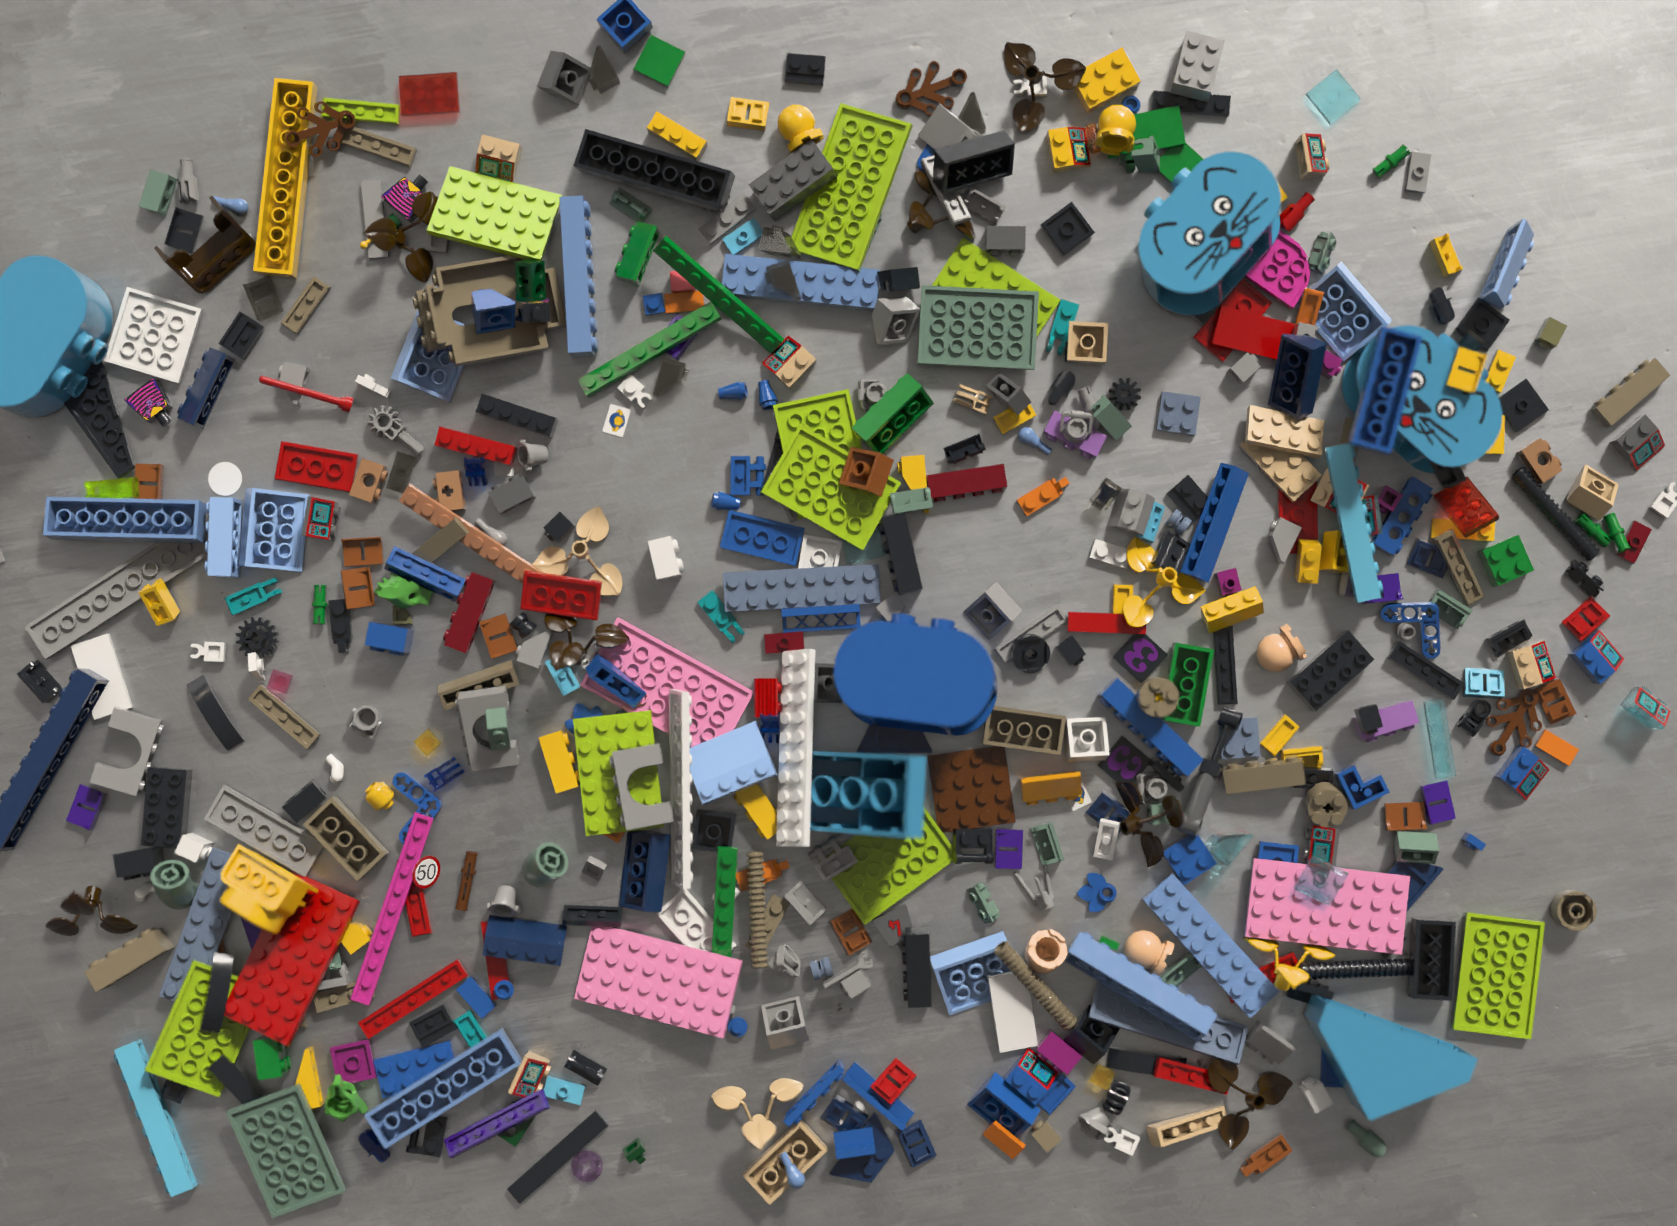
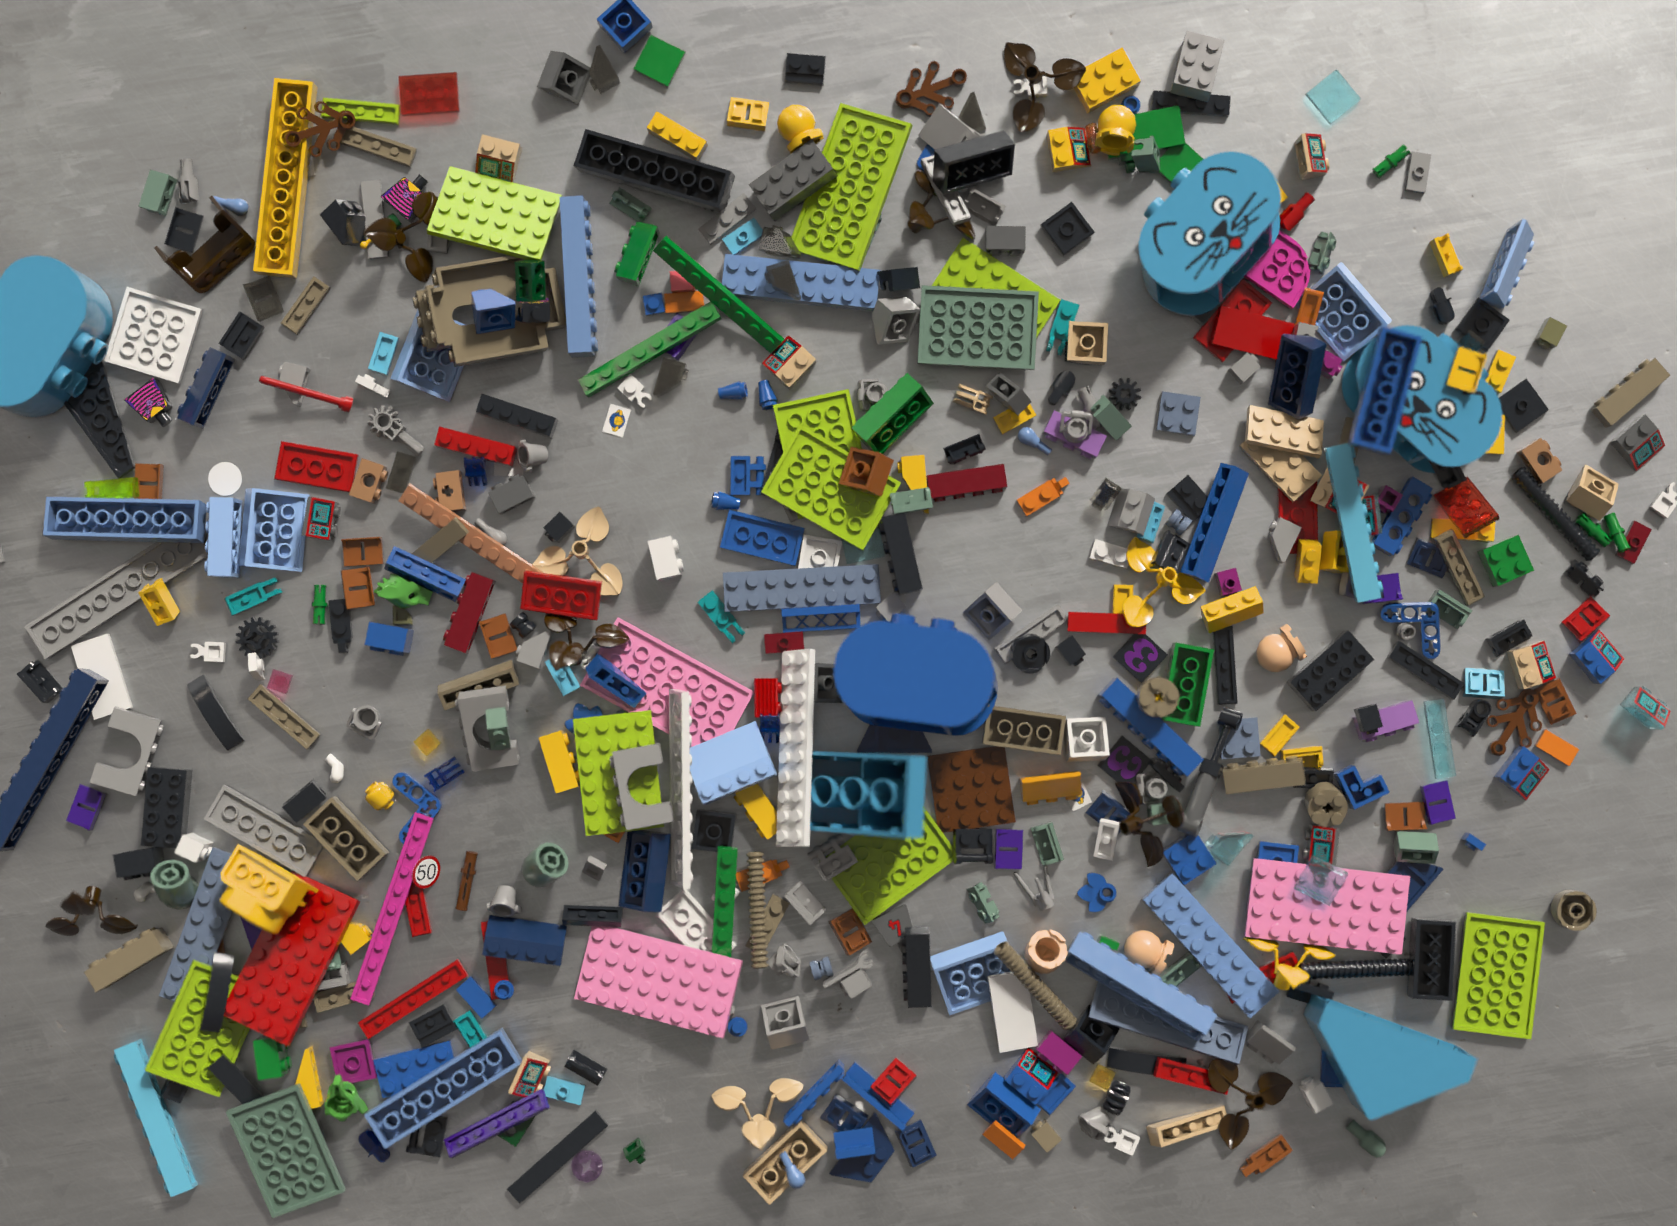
none -> black slope [320,199,366,246]
none -> medium azure plate [368,332,400,375]

